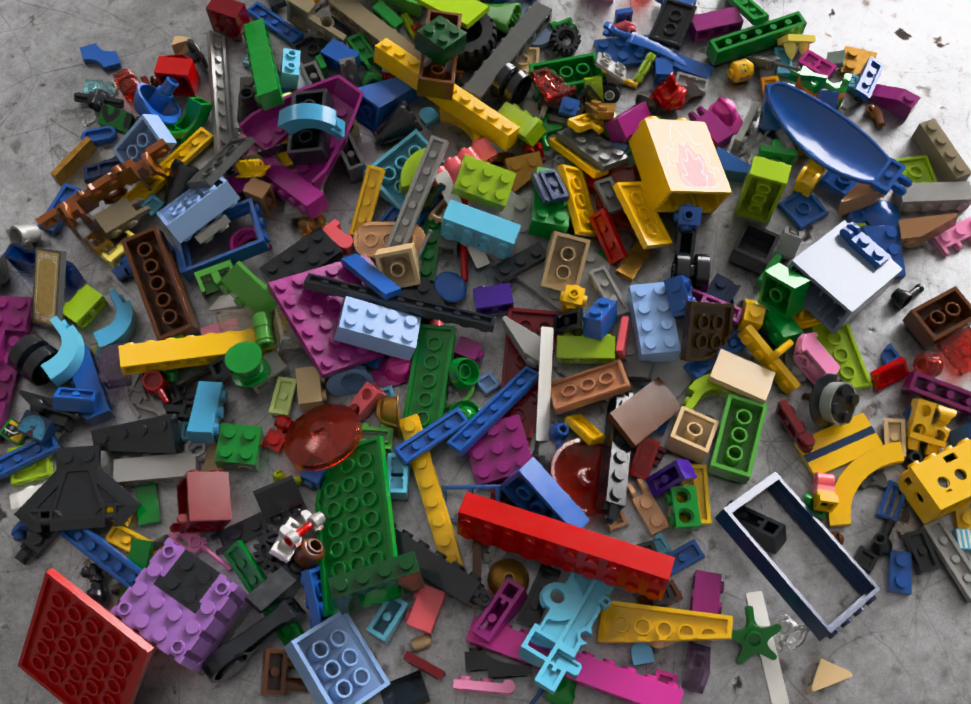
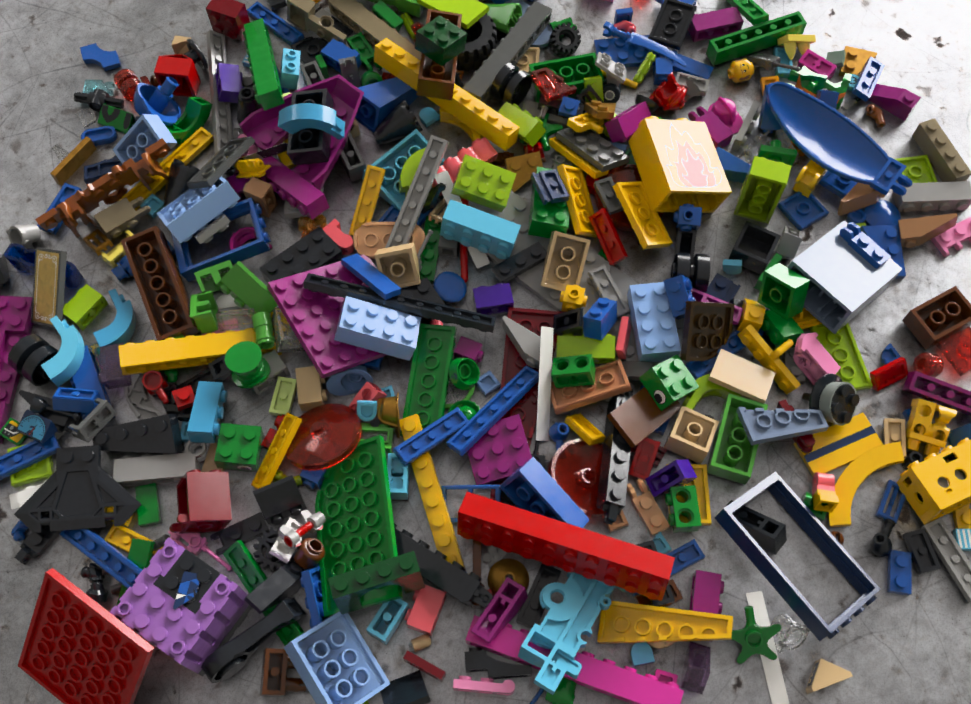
dark pink piece [372,356,413,387] -> none
pearl gold tile [615,239,654,283] -> none
black tile [853,545,879,575] -> none
dark grey piece [859,469,887,490] -> none
black bar [891,284,924,309] -> none
none -> dark grey hinge [68,398,116,443]
none -> red plate [171,385,195,411]
none -> dark blue sticker [173,571,200,609]
none -> bright green window [190,290,219,334]
none -> dark purple brick [215,63,244,103]
none -> yellow tile [251,412,303,489]
none -> medium azure tile [357,400,377,422]
none -> green brick [551,354,596,388]
none -> green brick [639,354,699,411]
none -> medium azure tile [723,259,743,275]
none -> sand blue wing [737,407,829,445]

